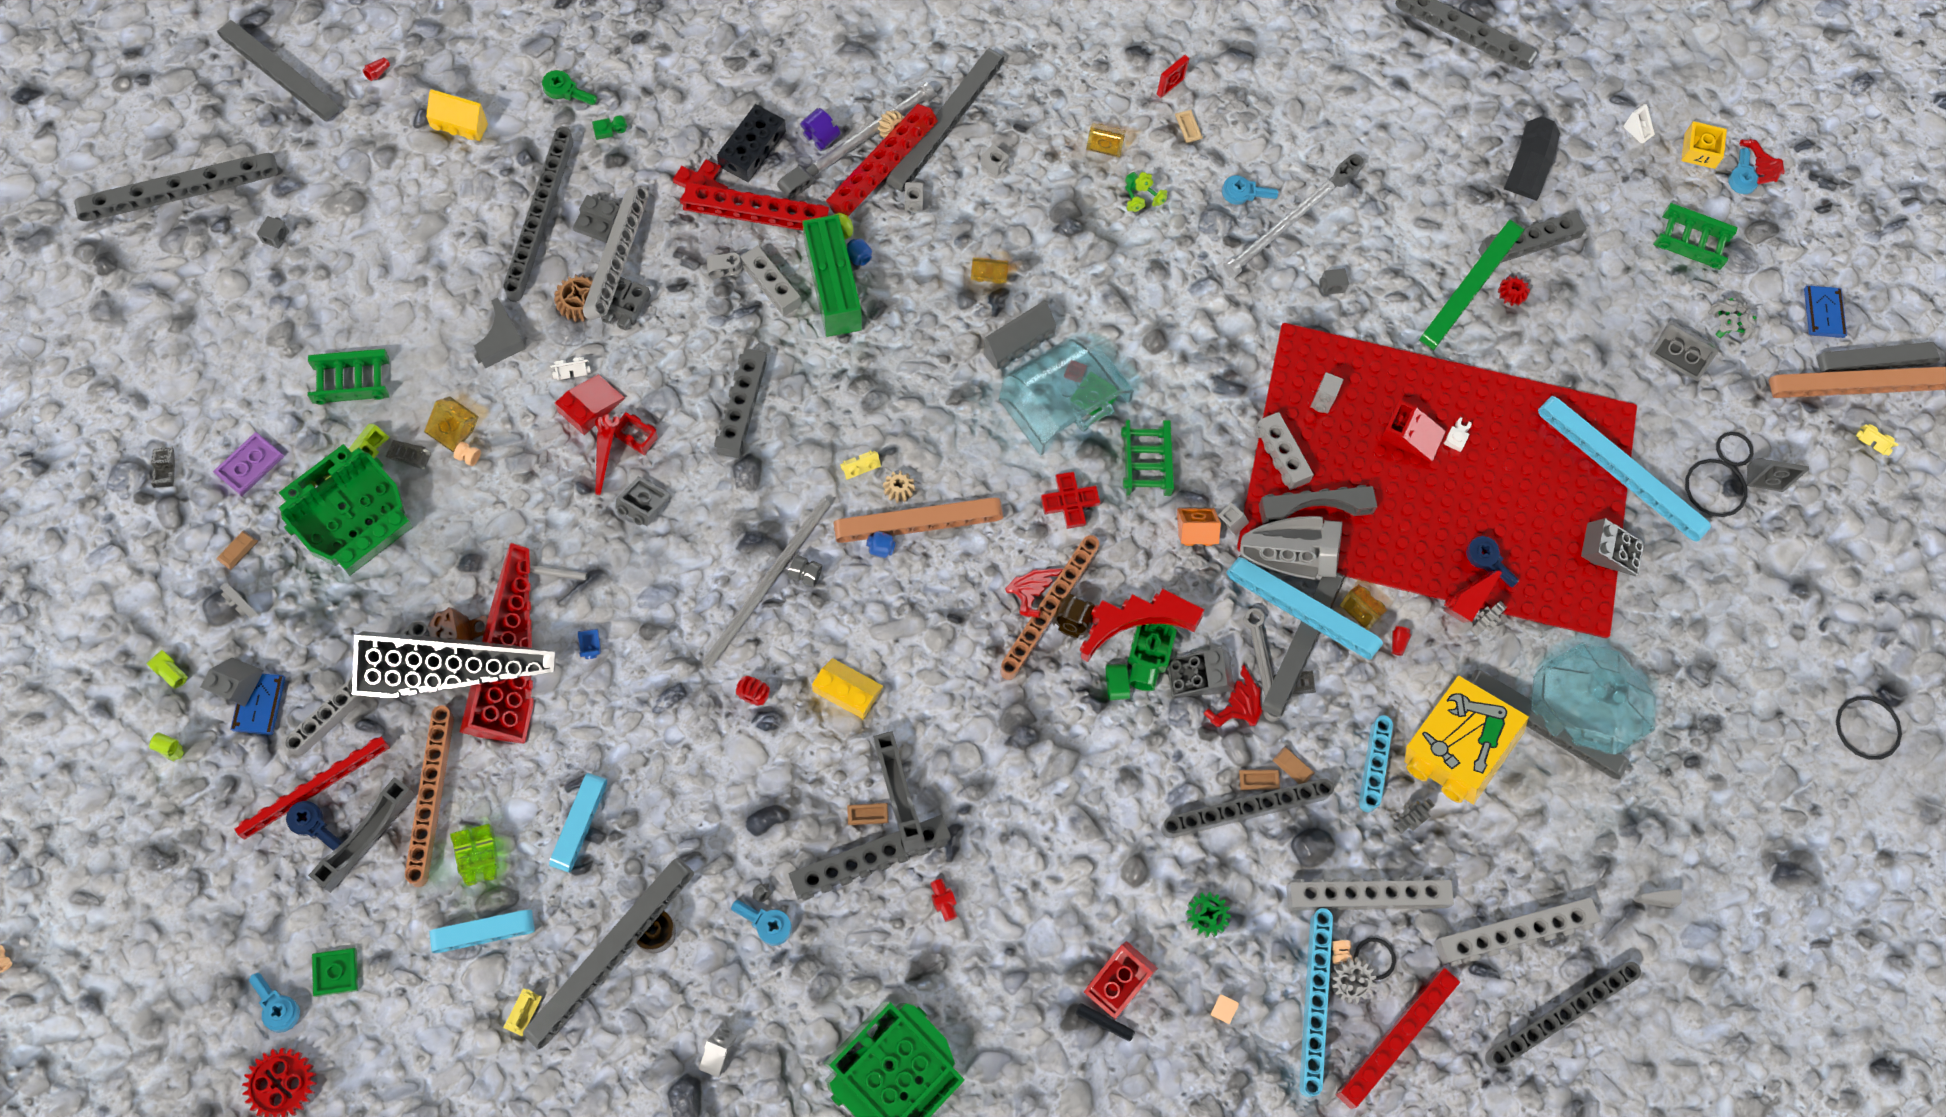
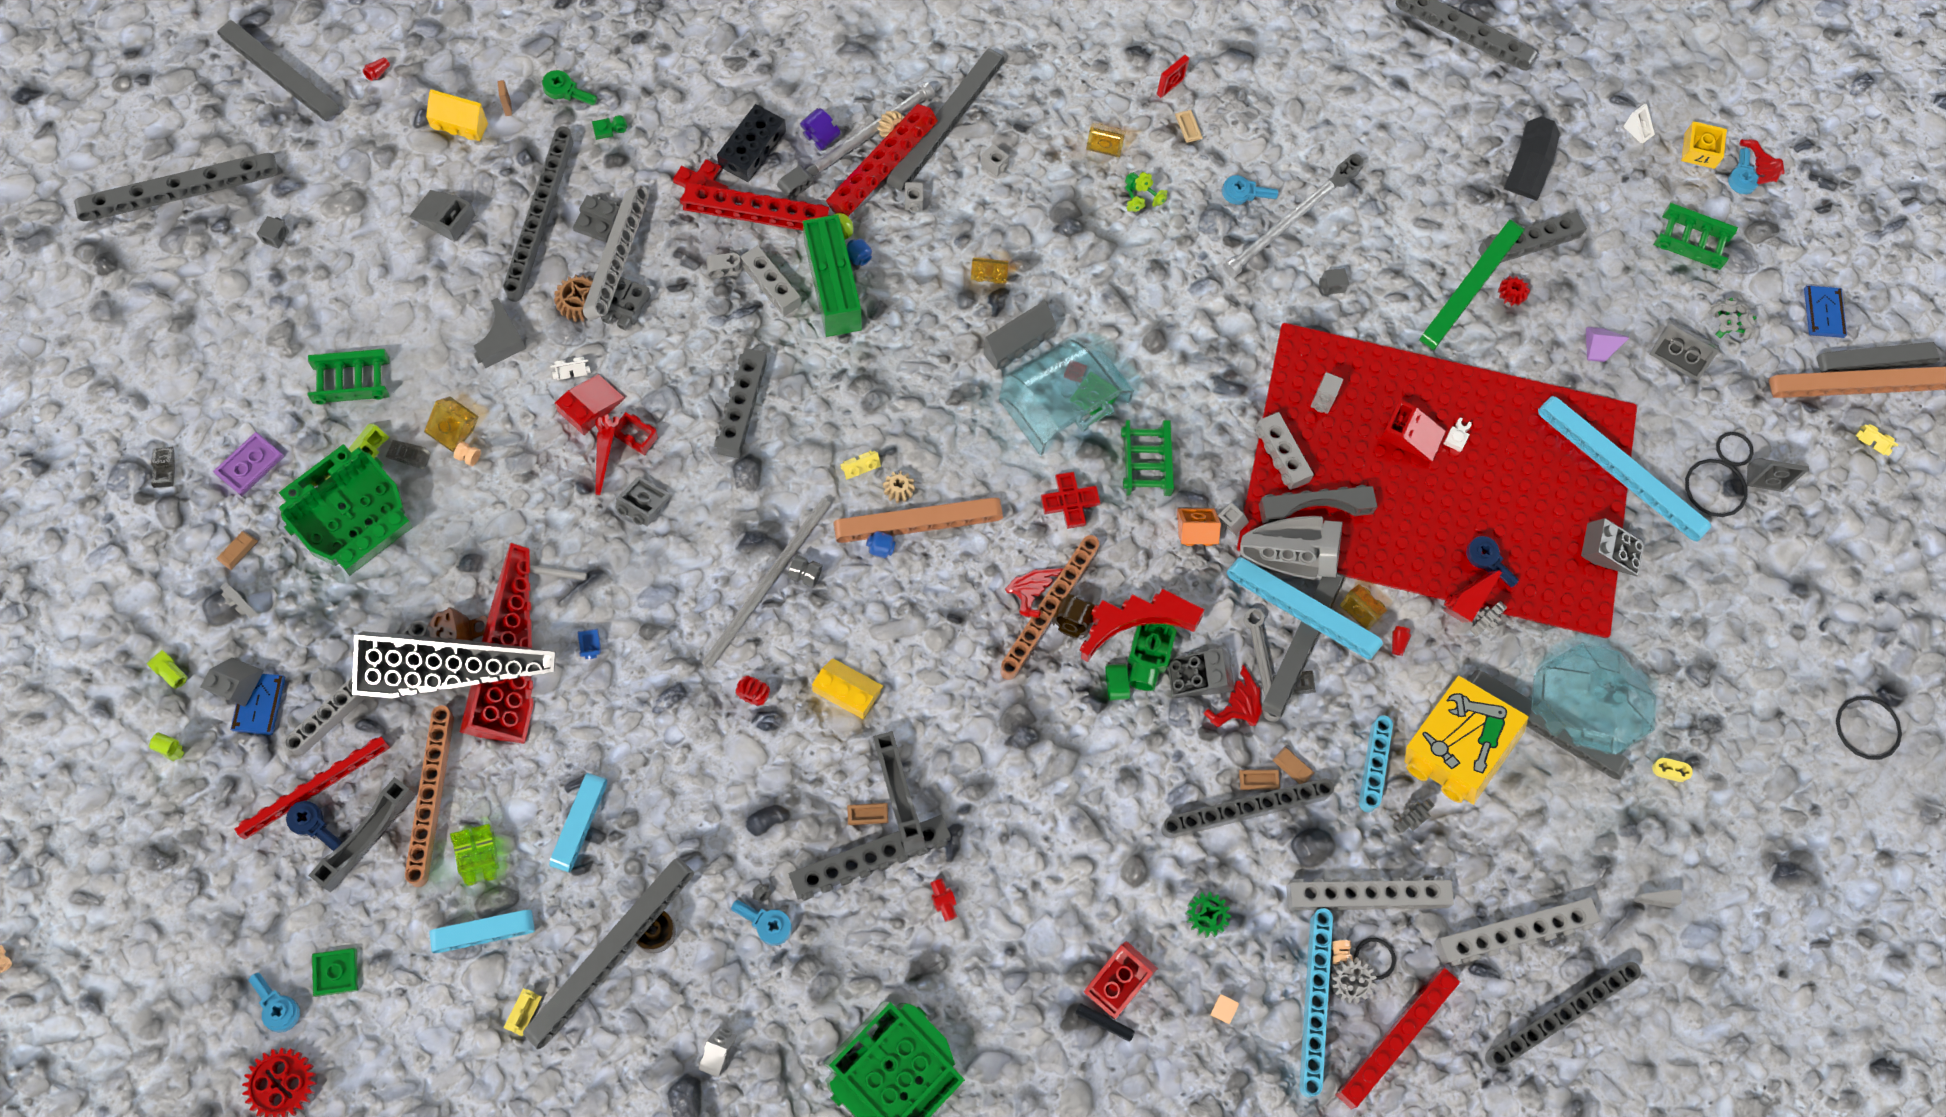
none -> dark grey slope [409,190,476,242]
none -> medium nougat tile [497,80,512,116]
none -> slope [1586,327,1629,362]
none -> light yellow beam [1652,758,1693,782]

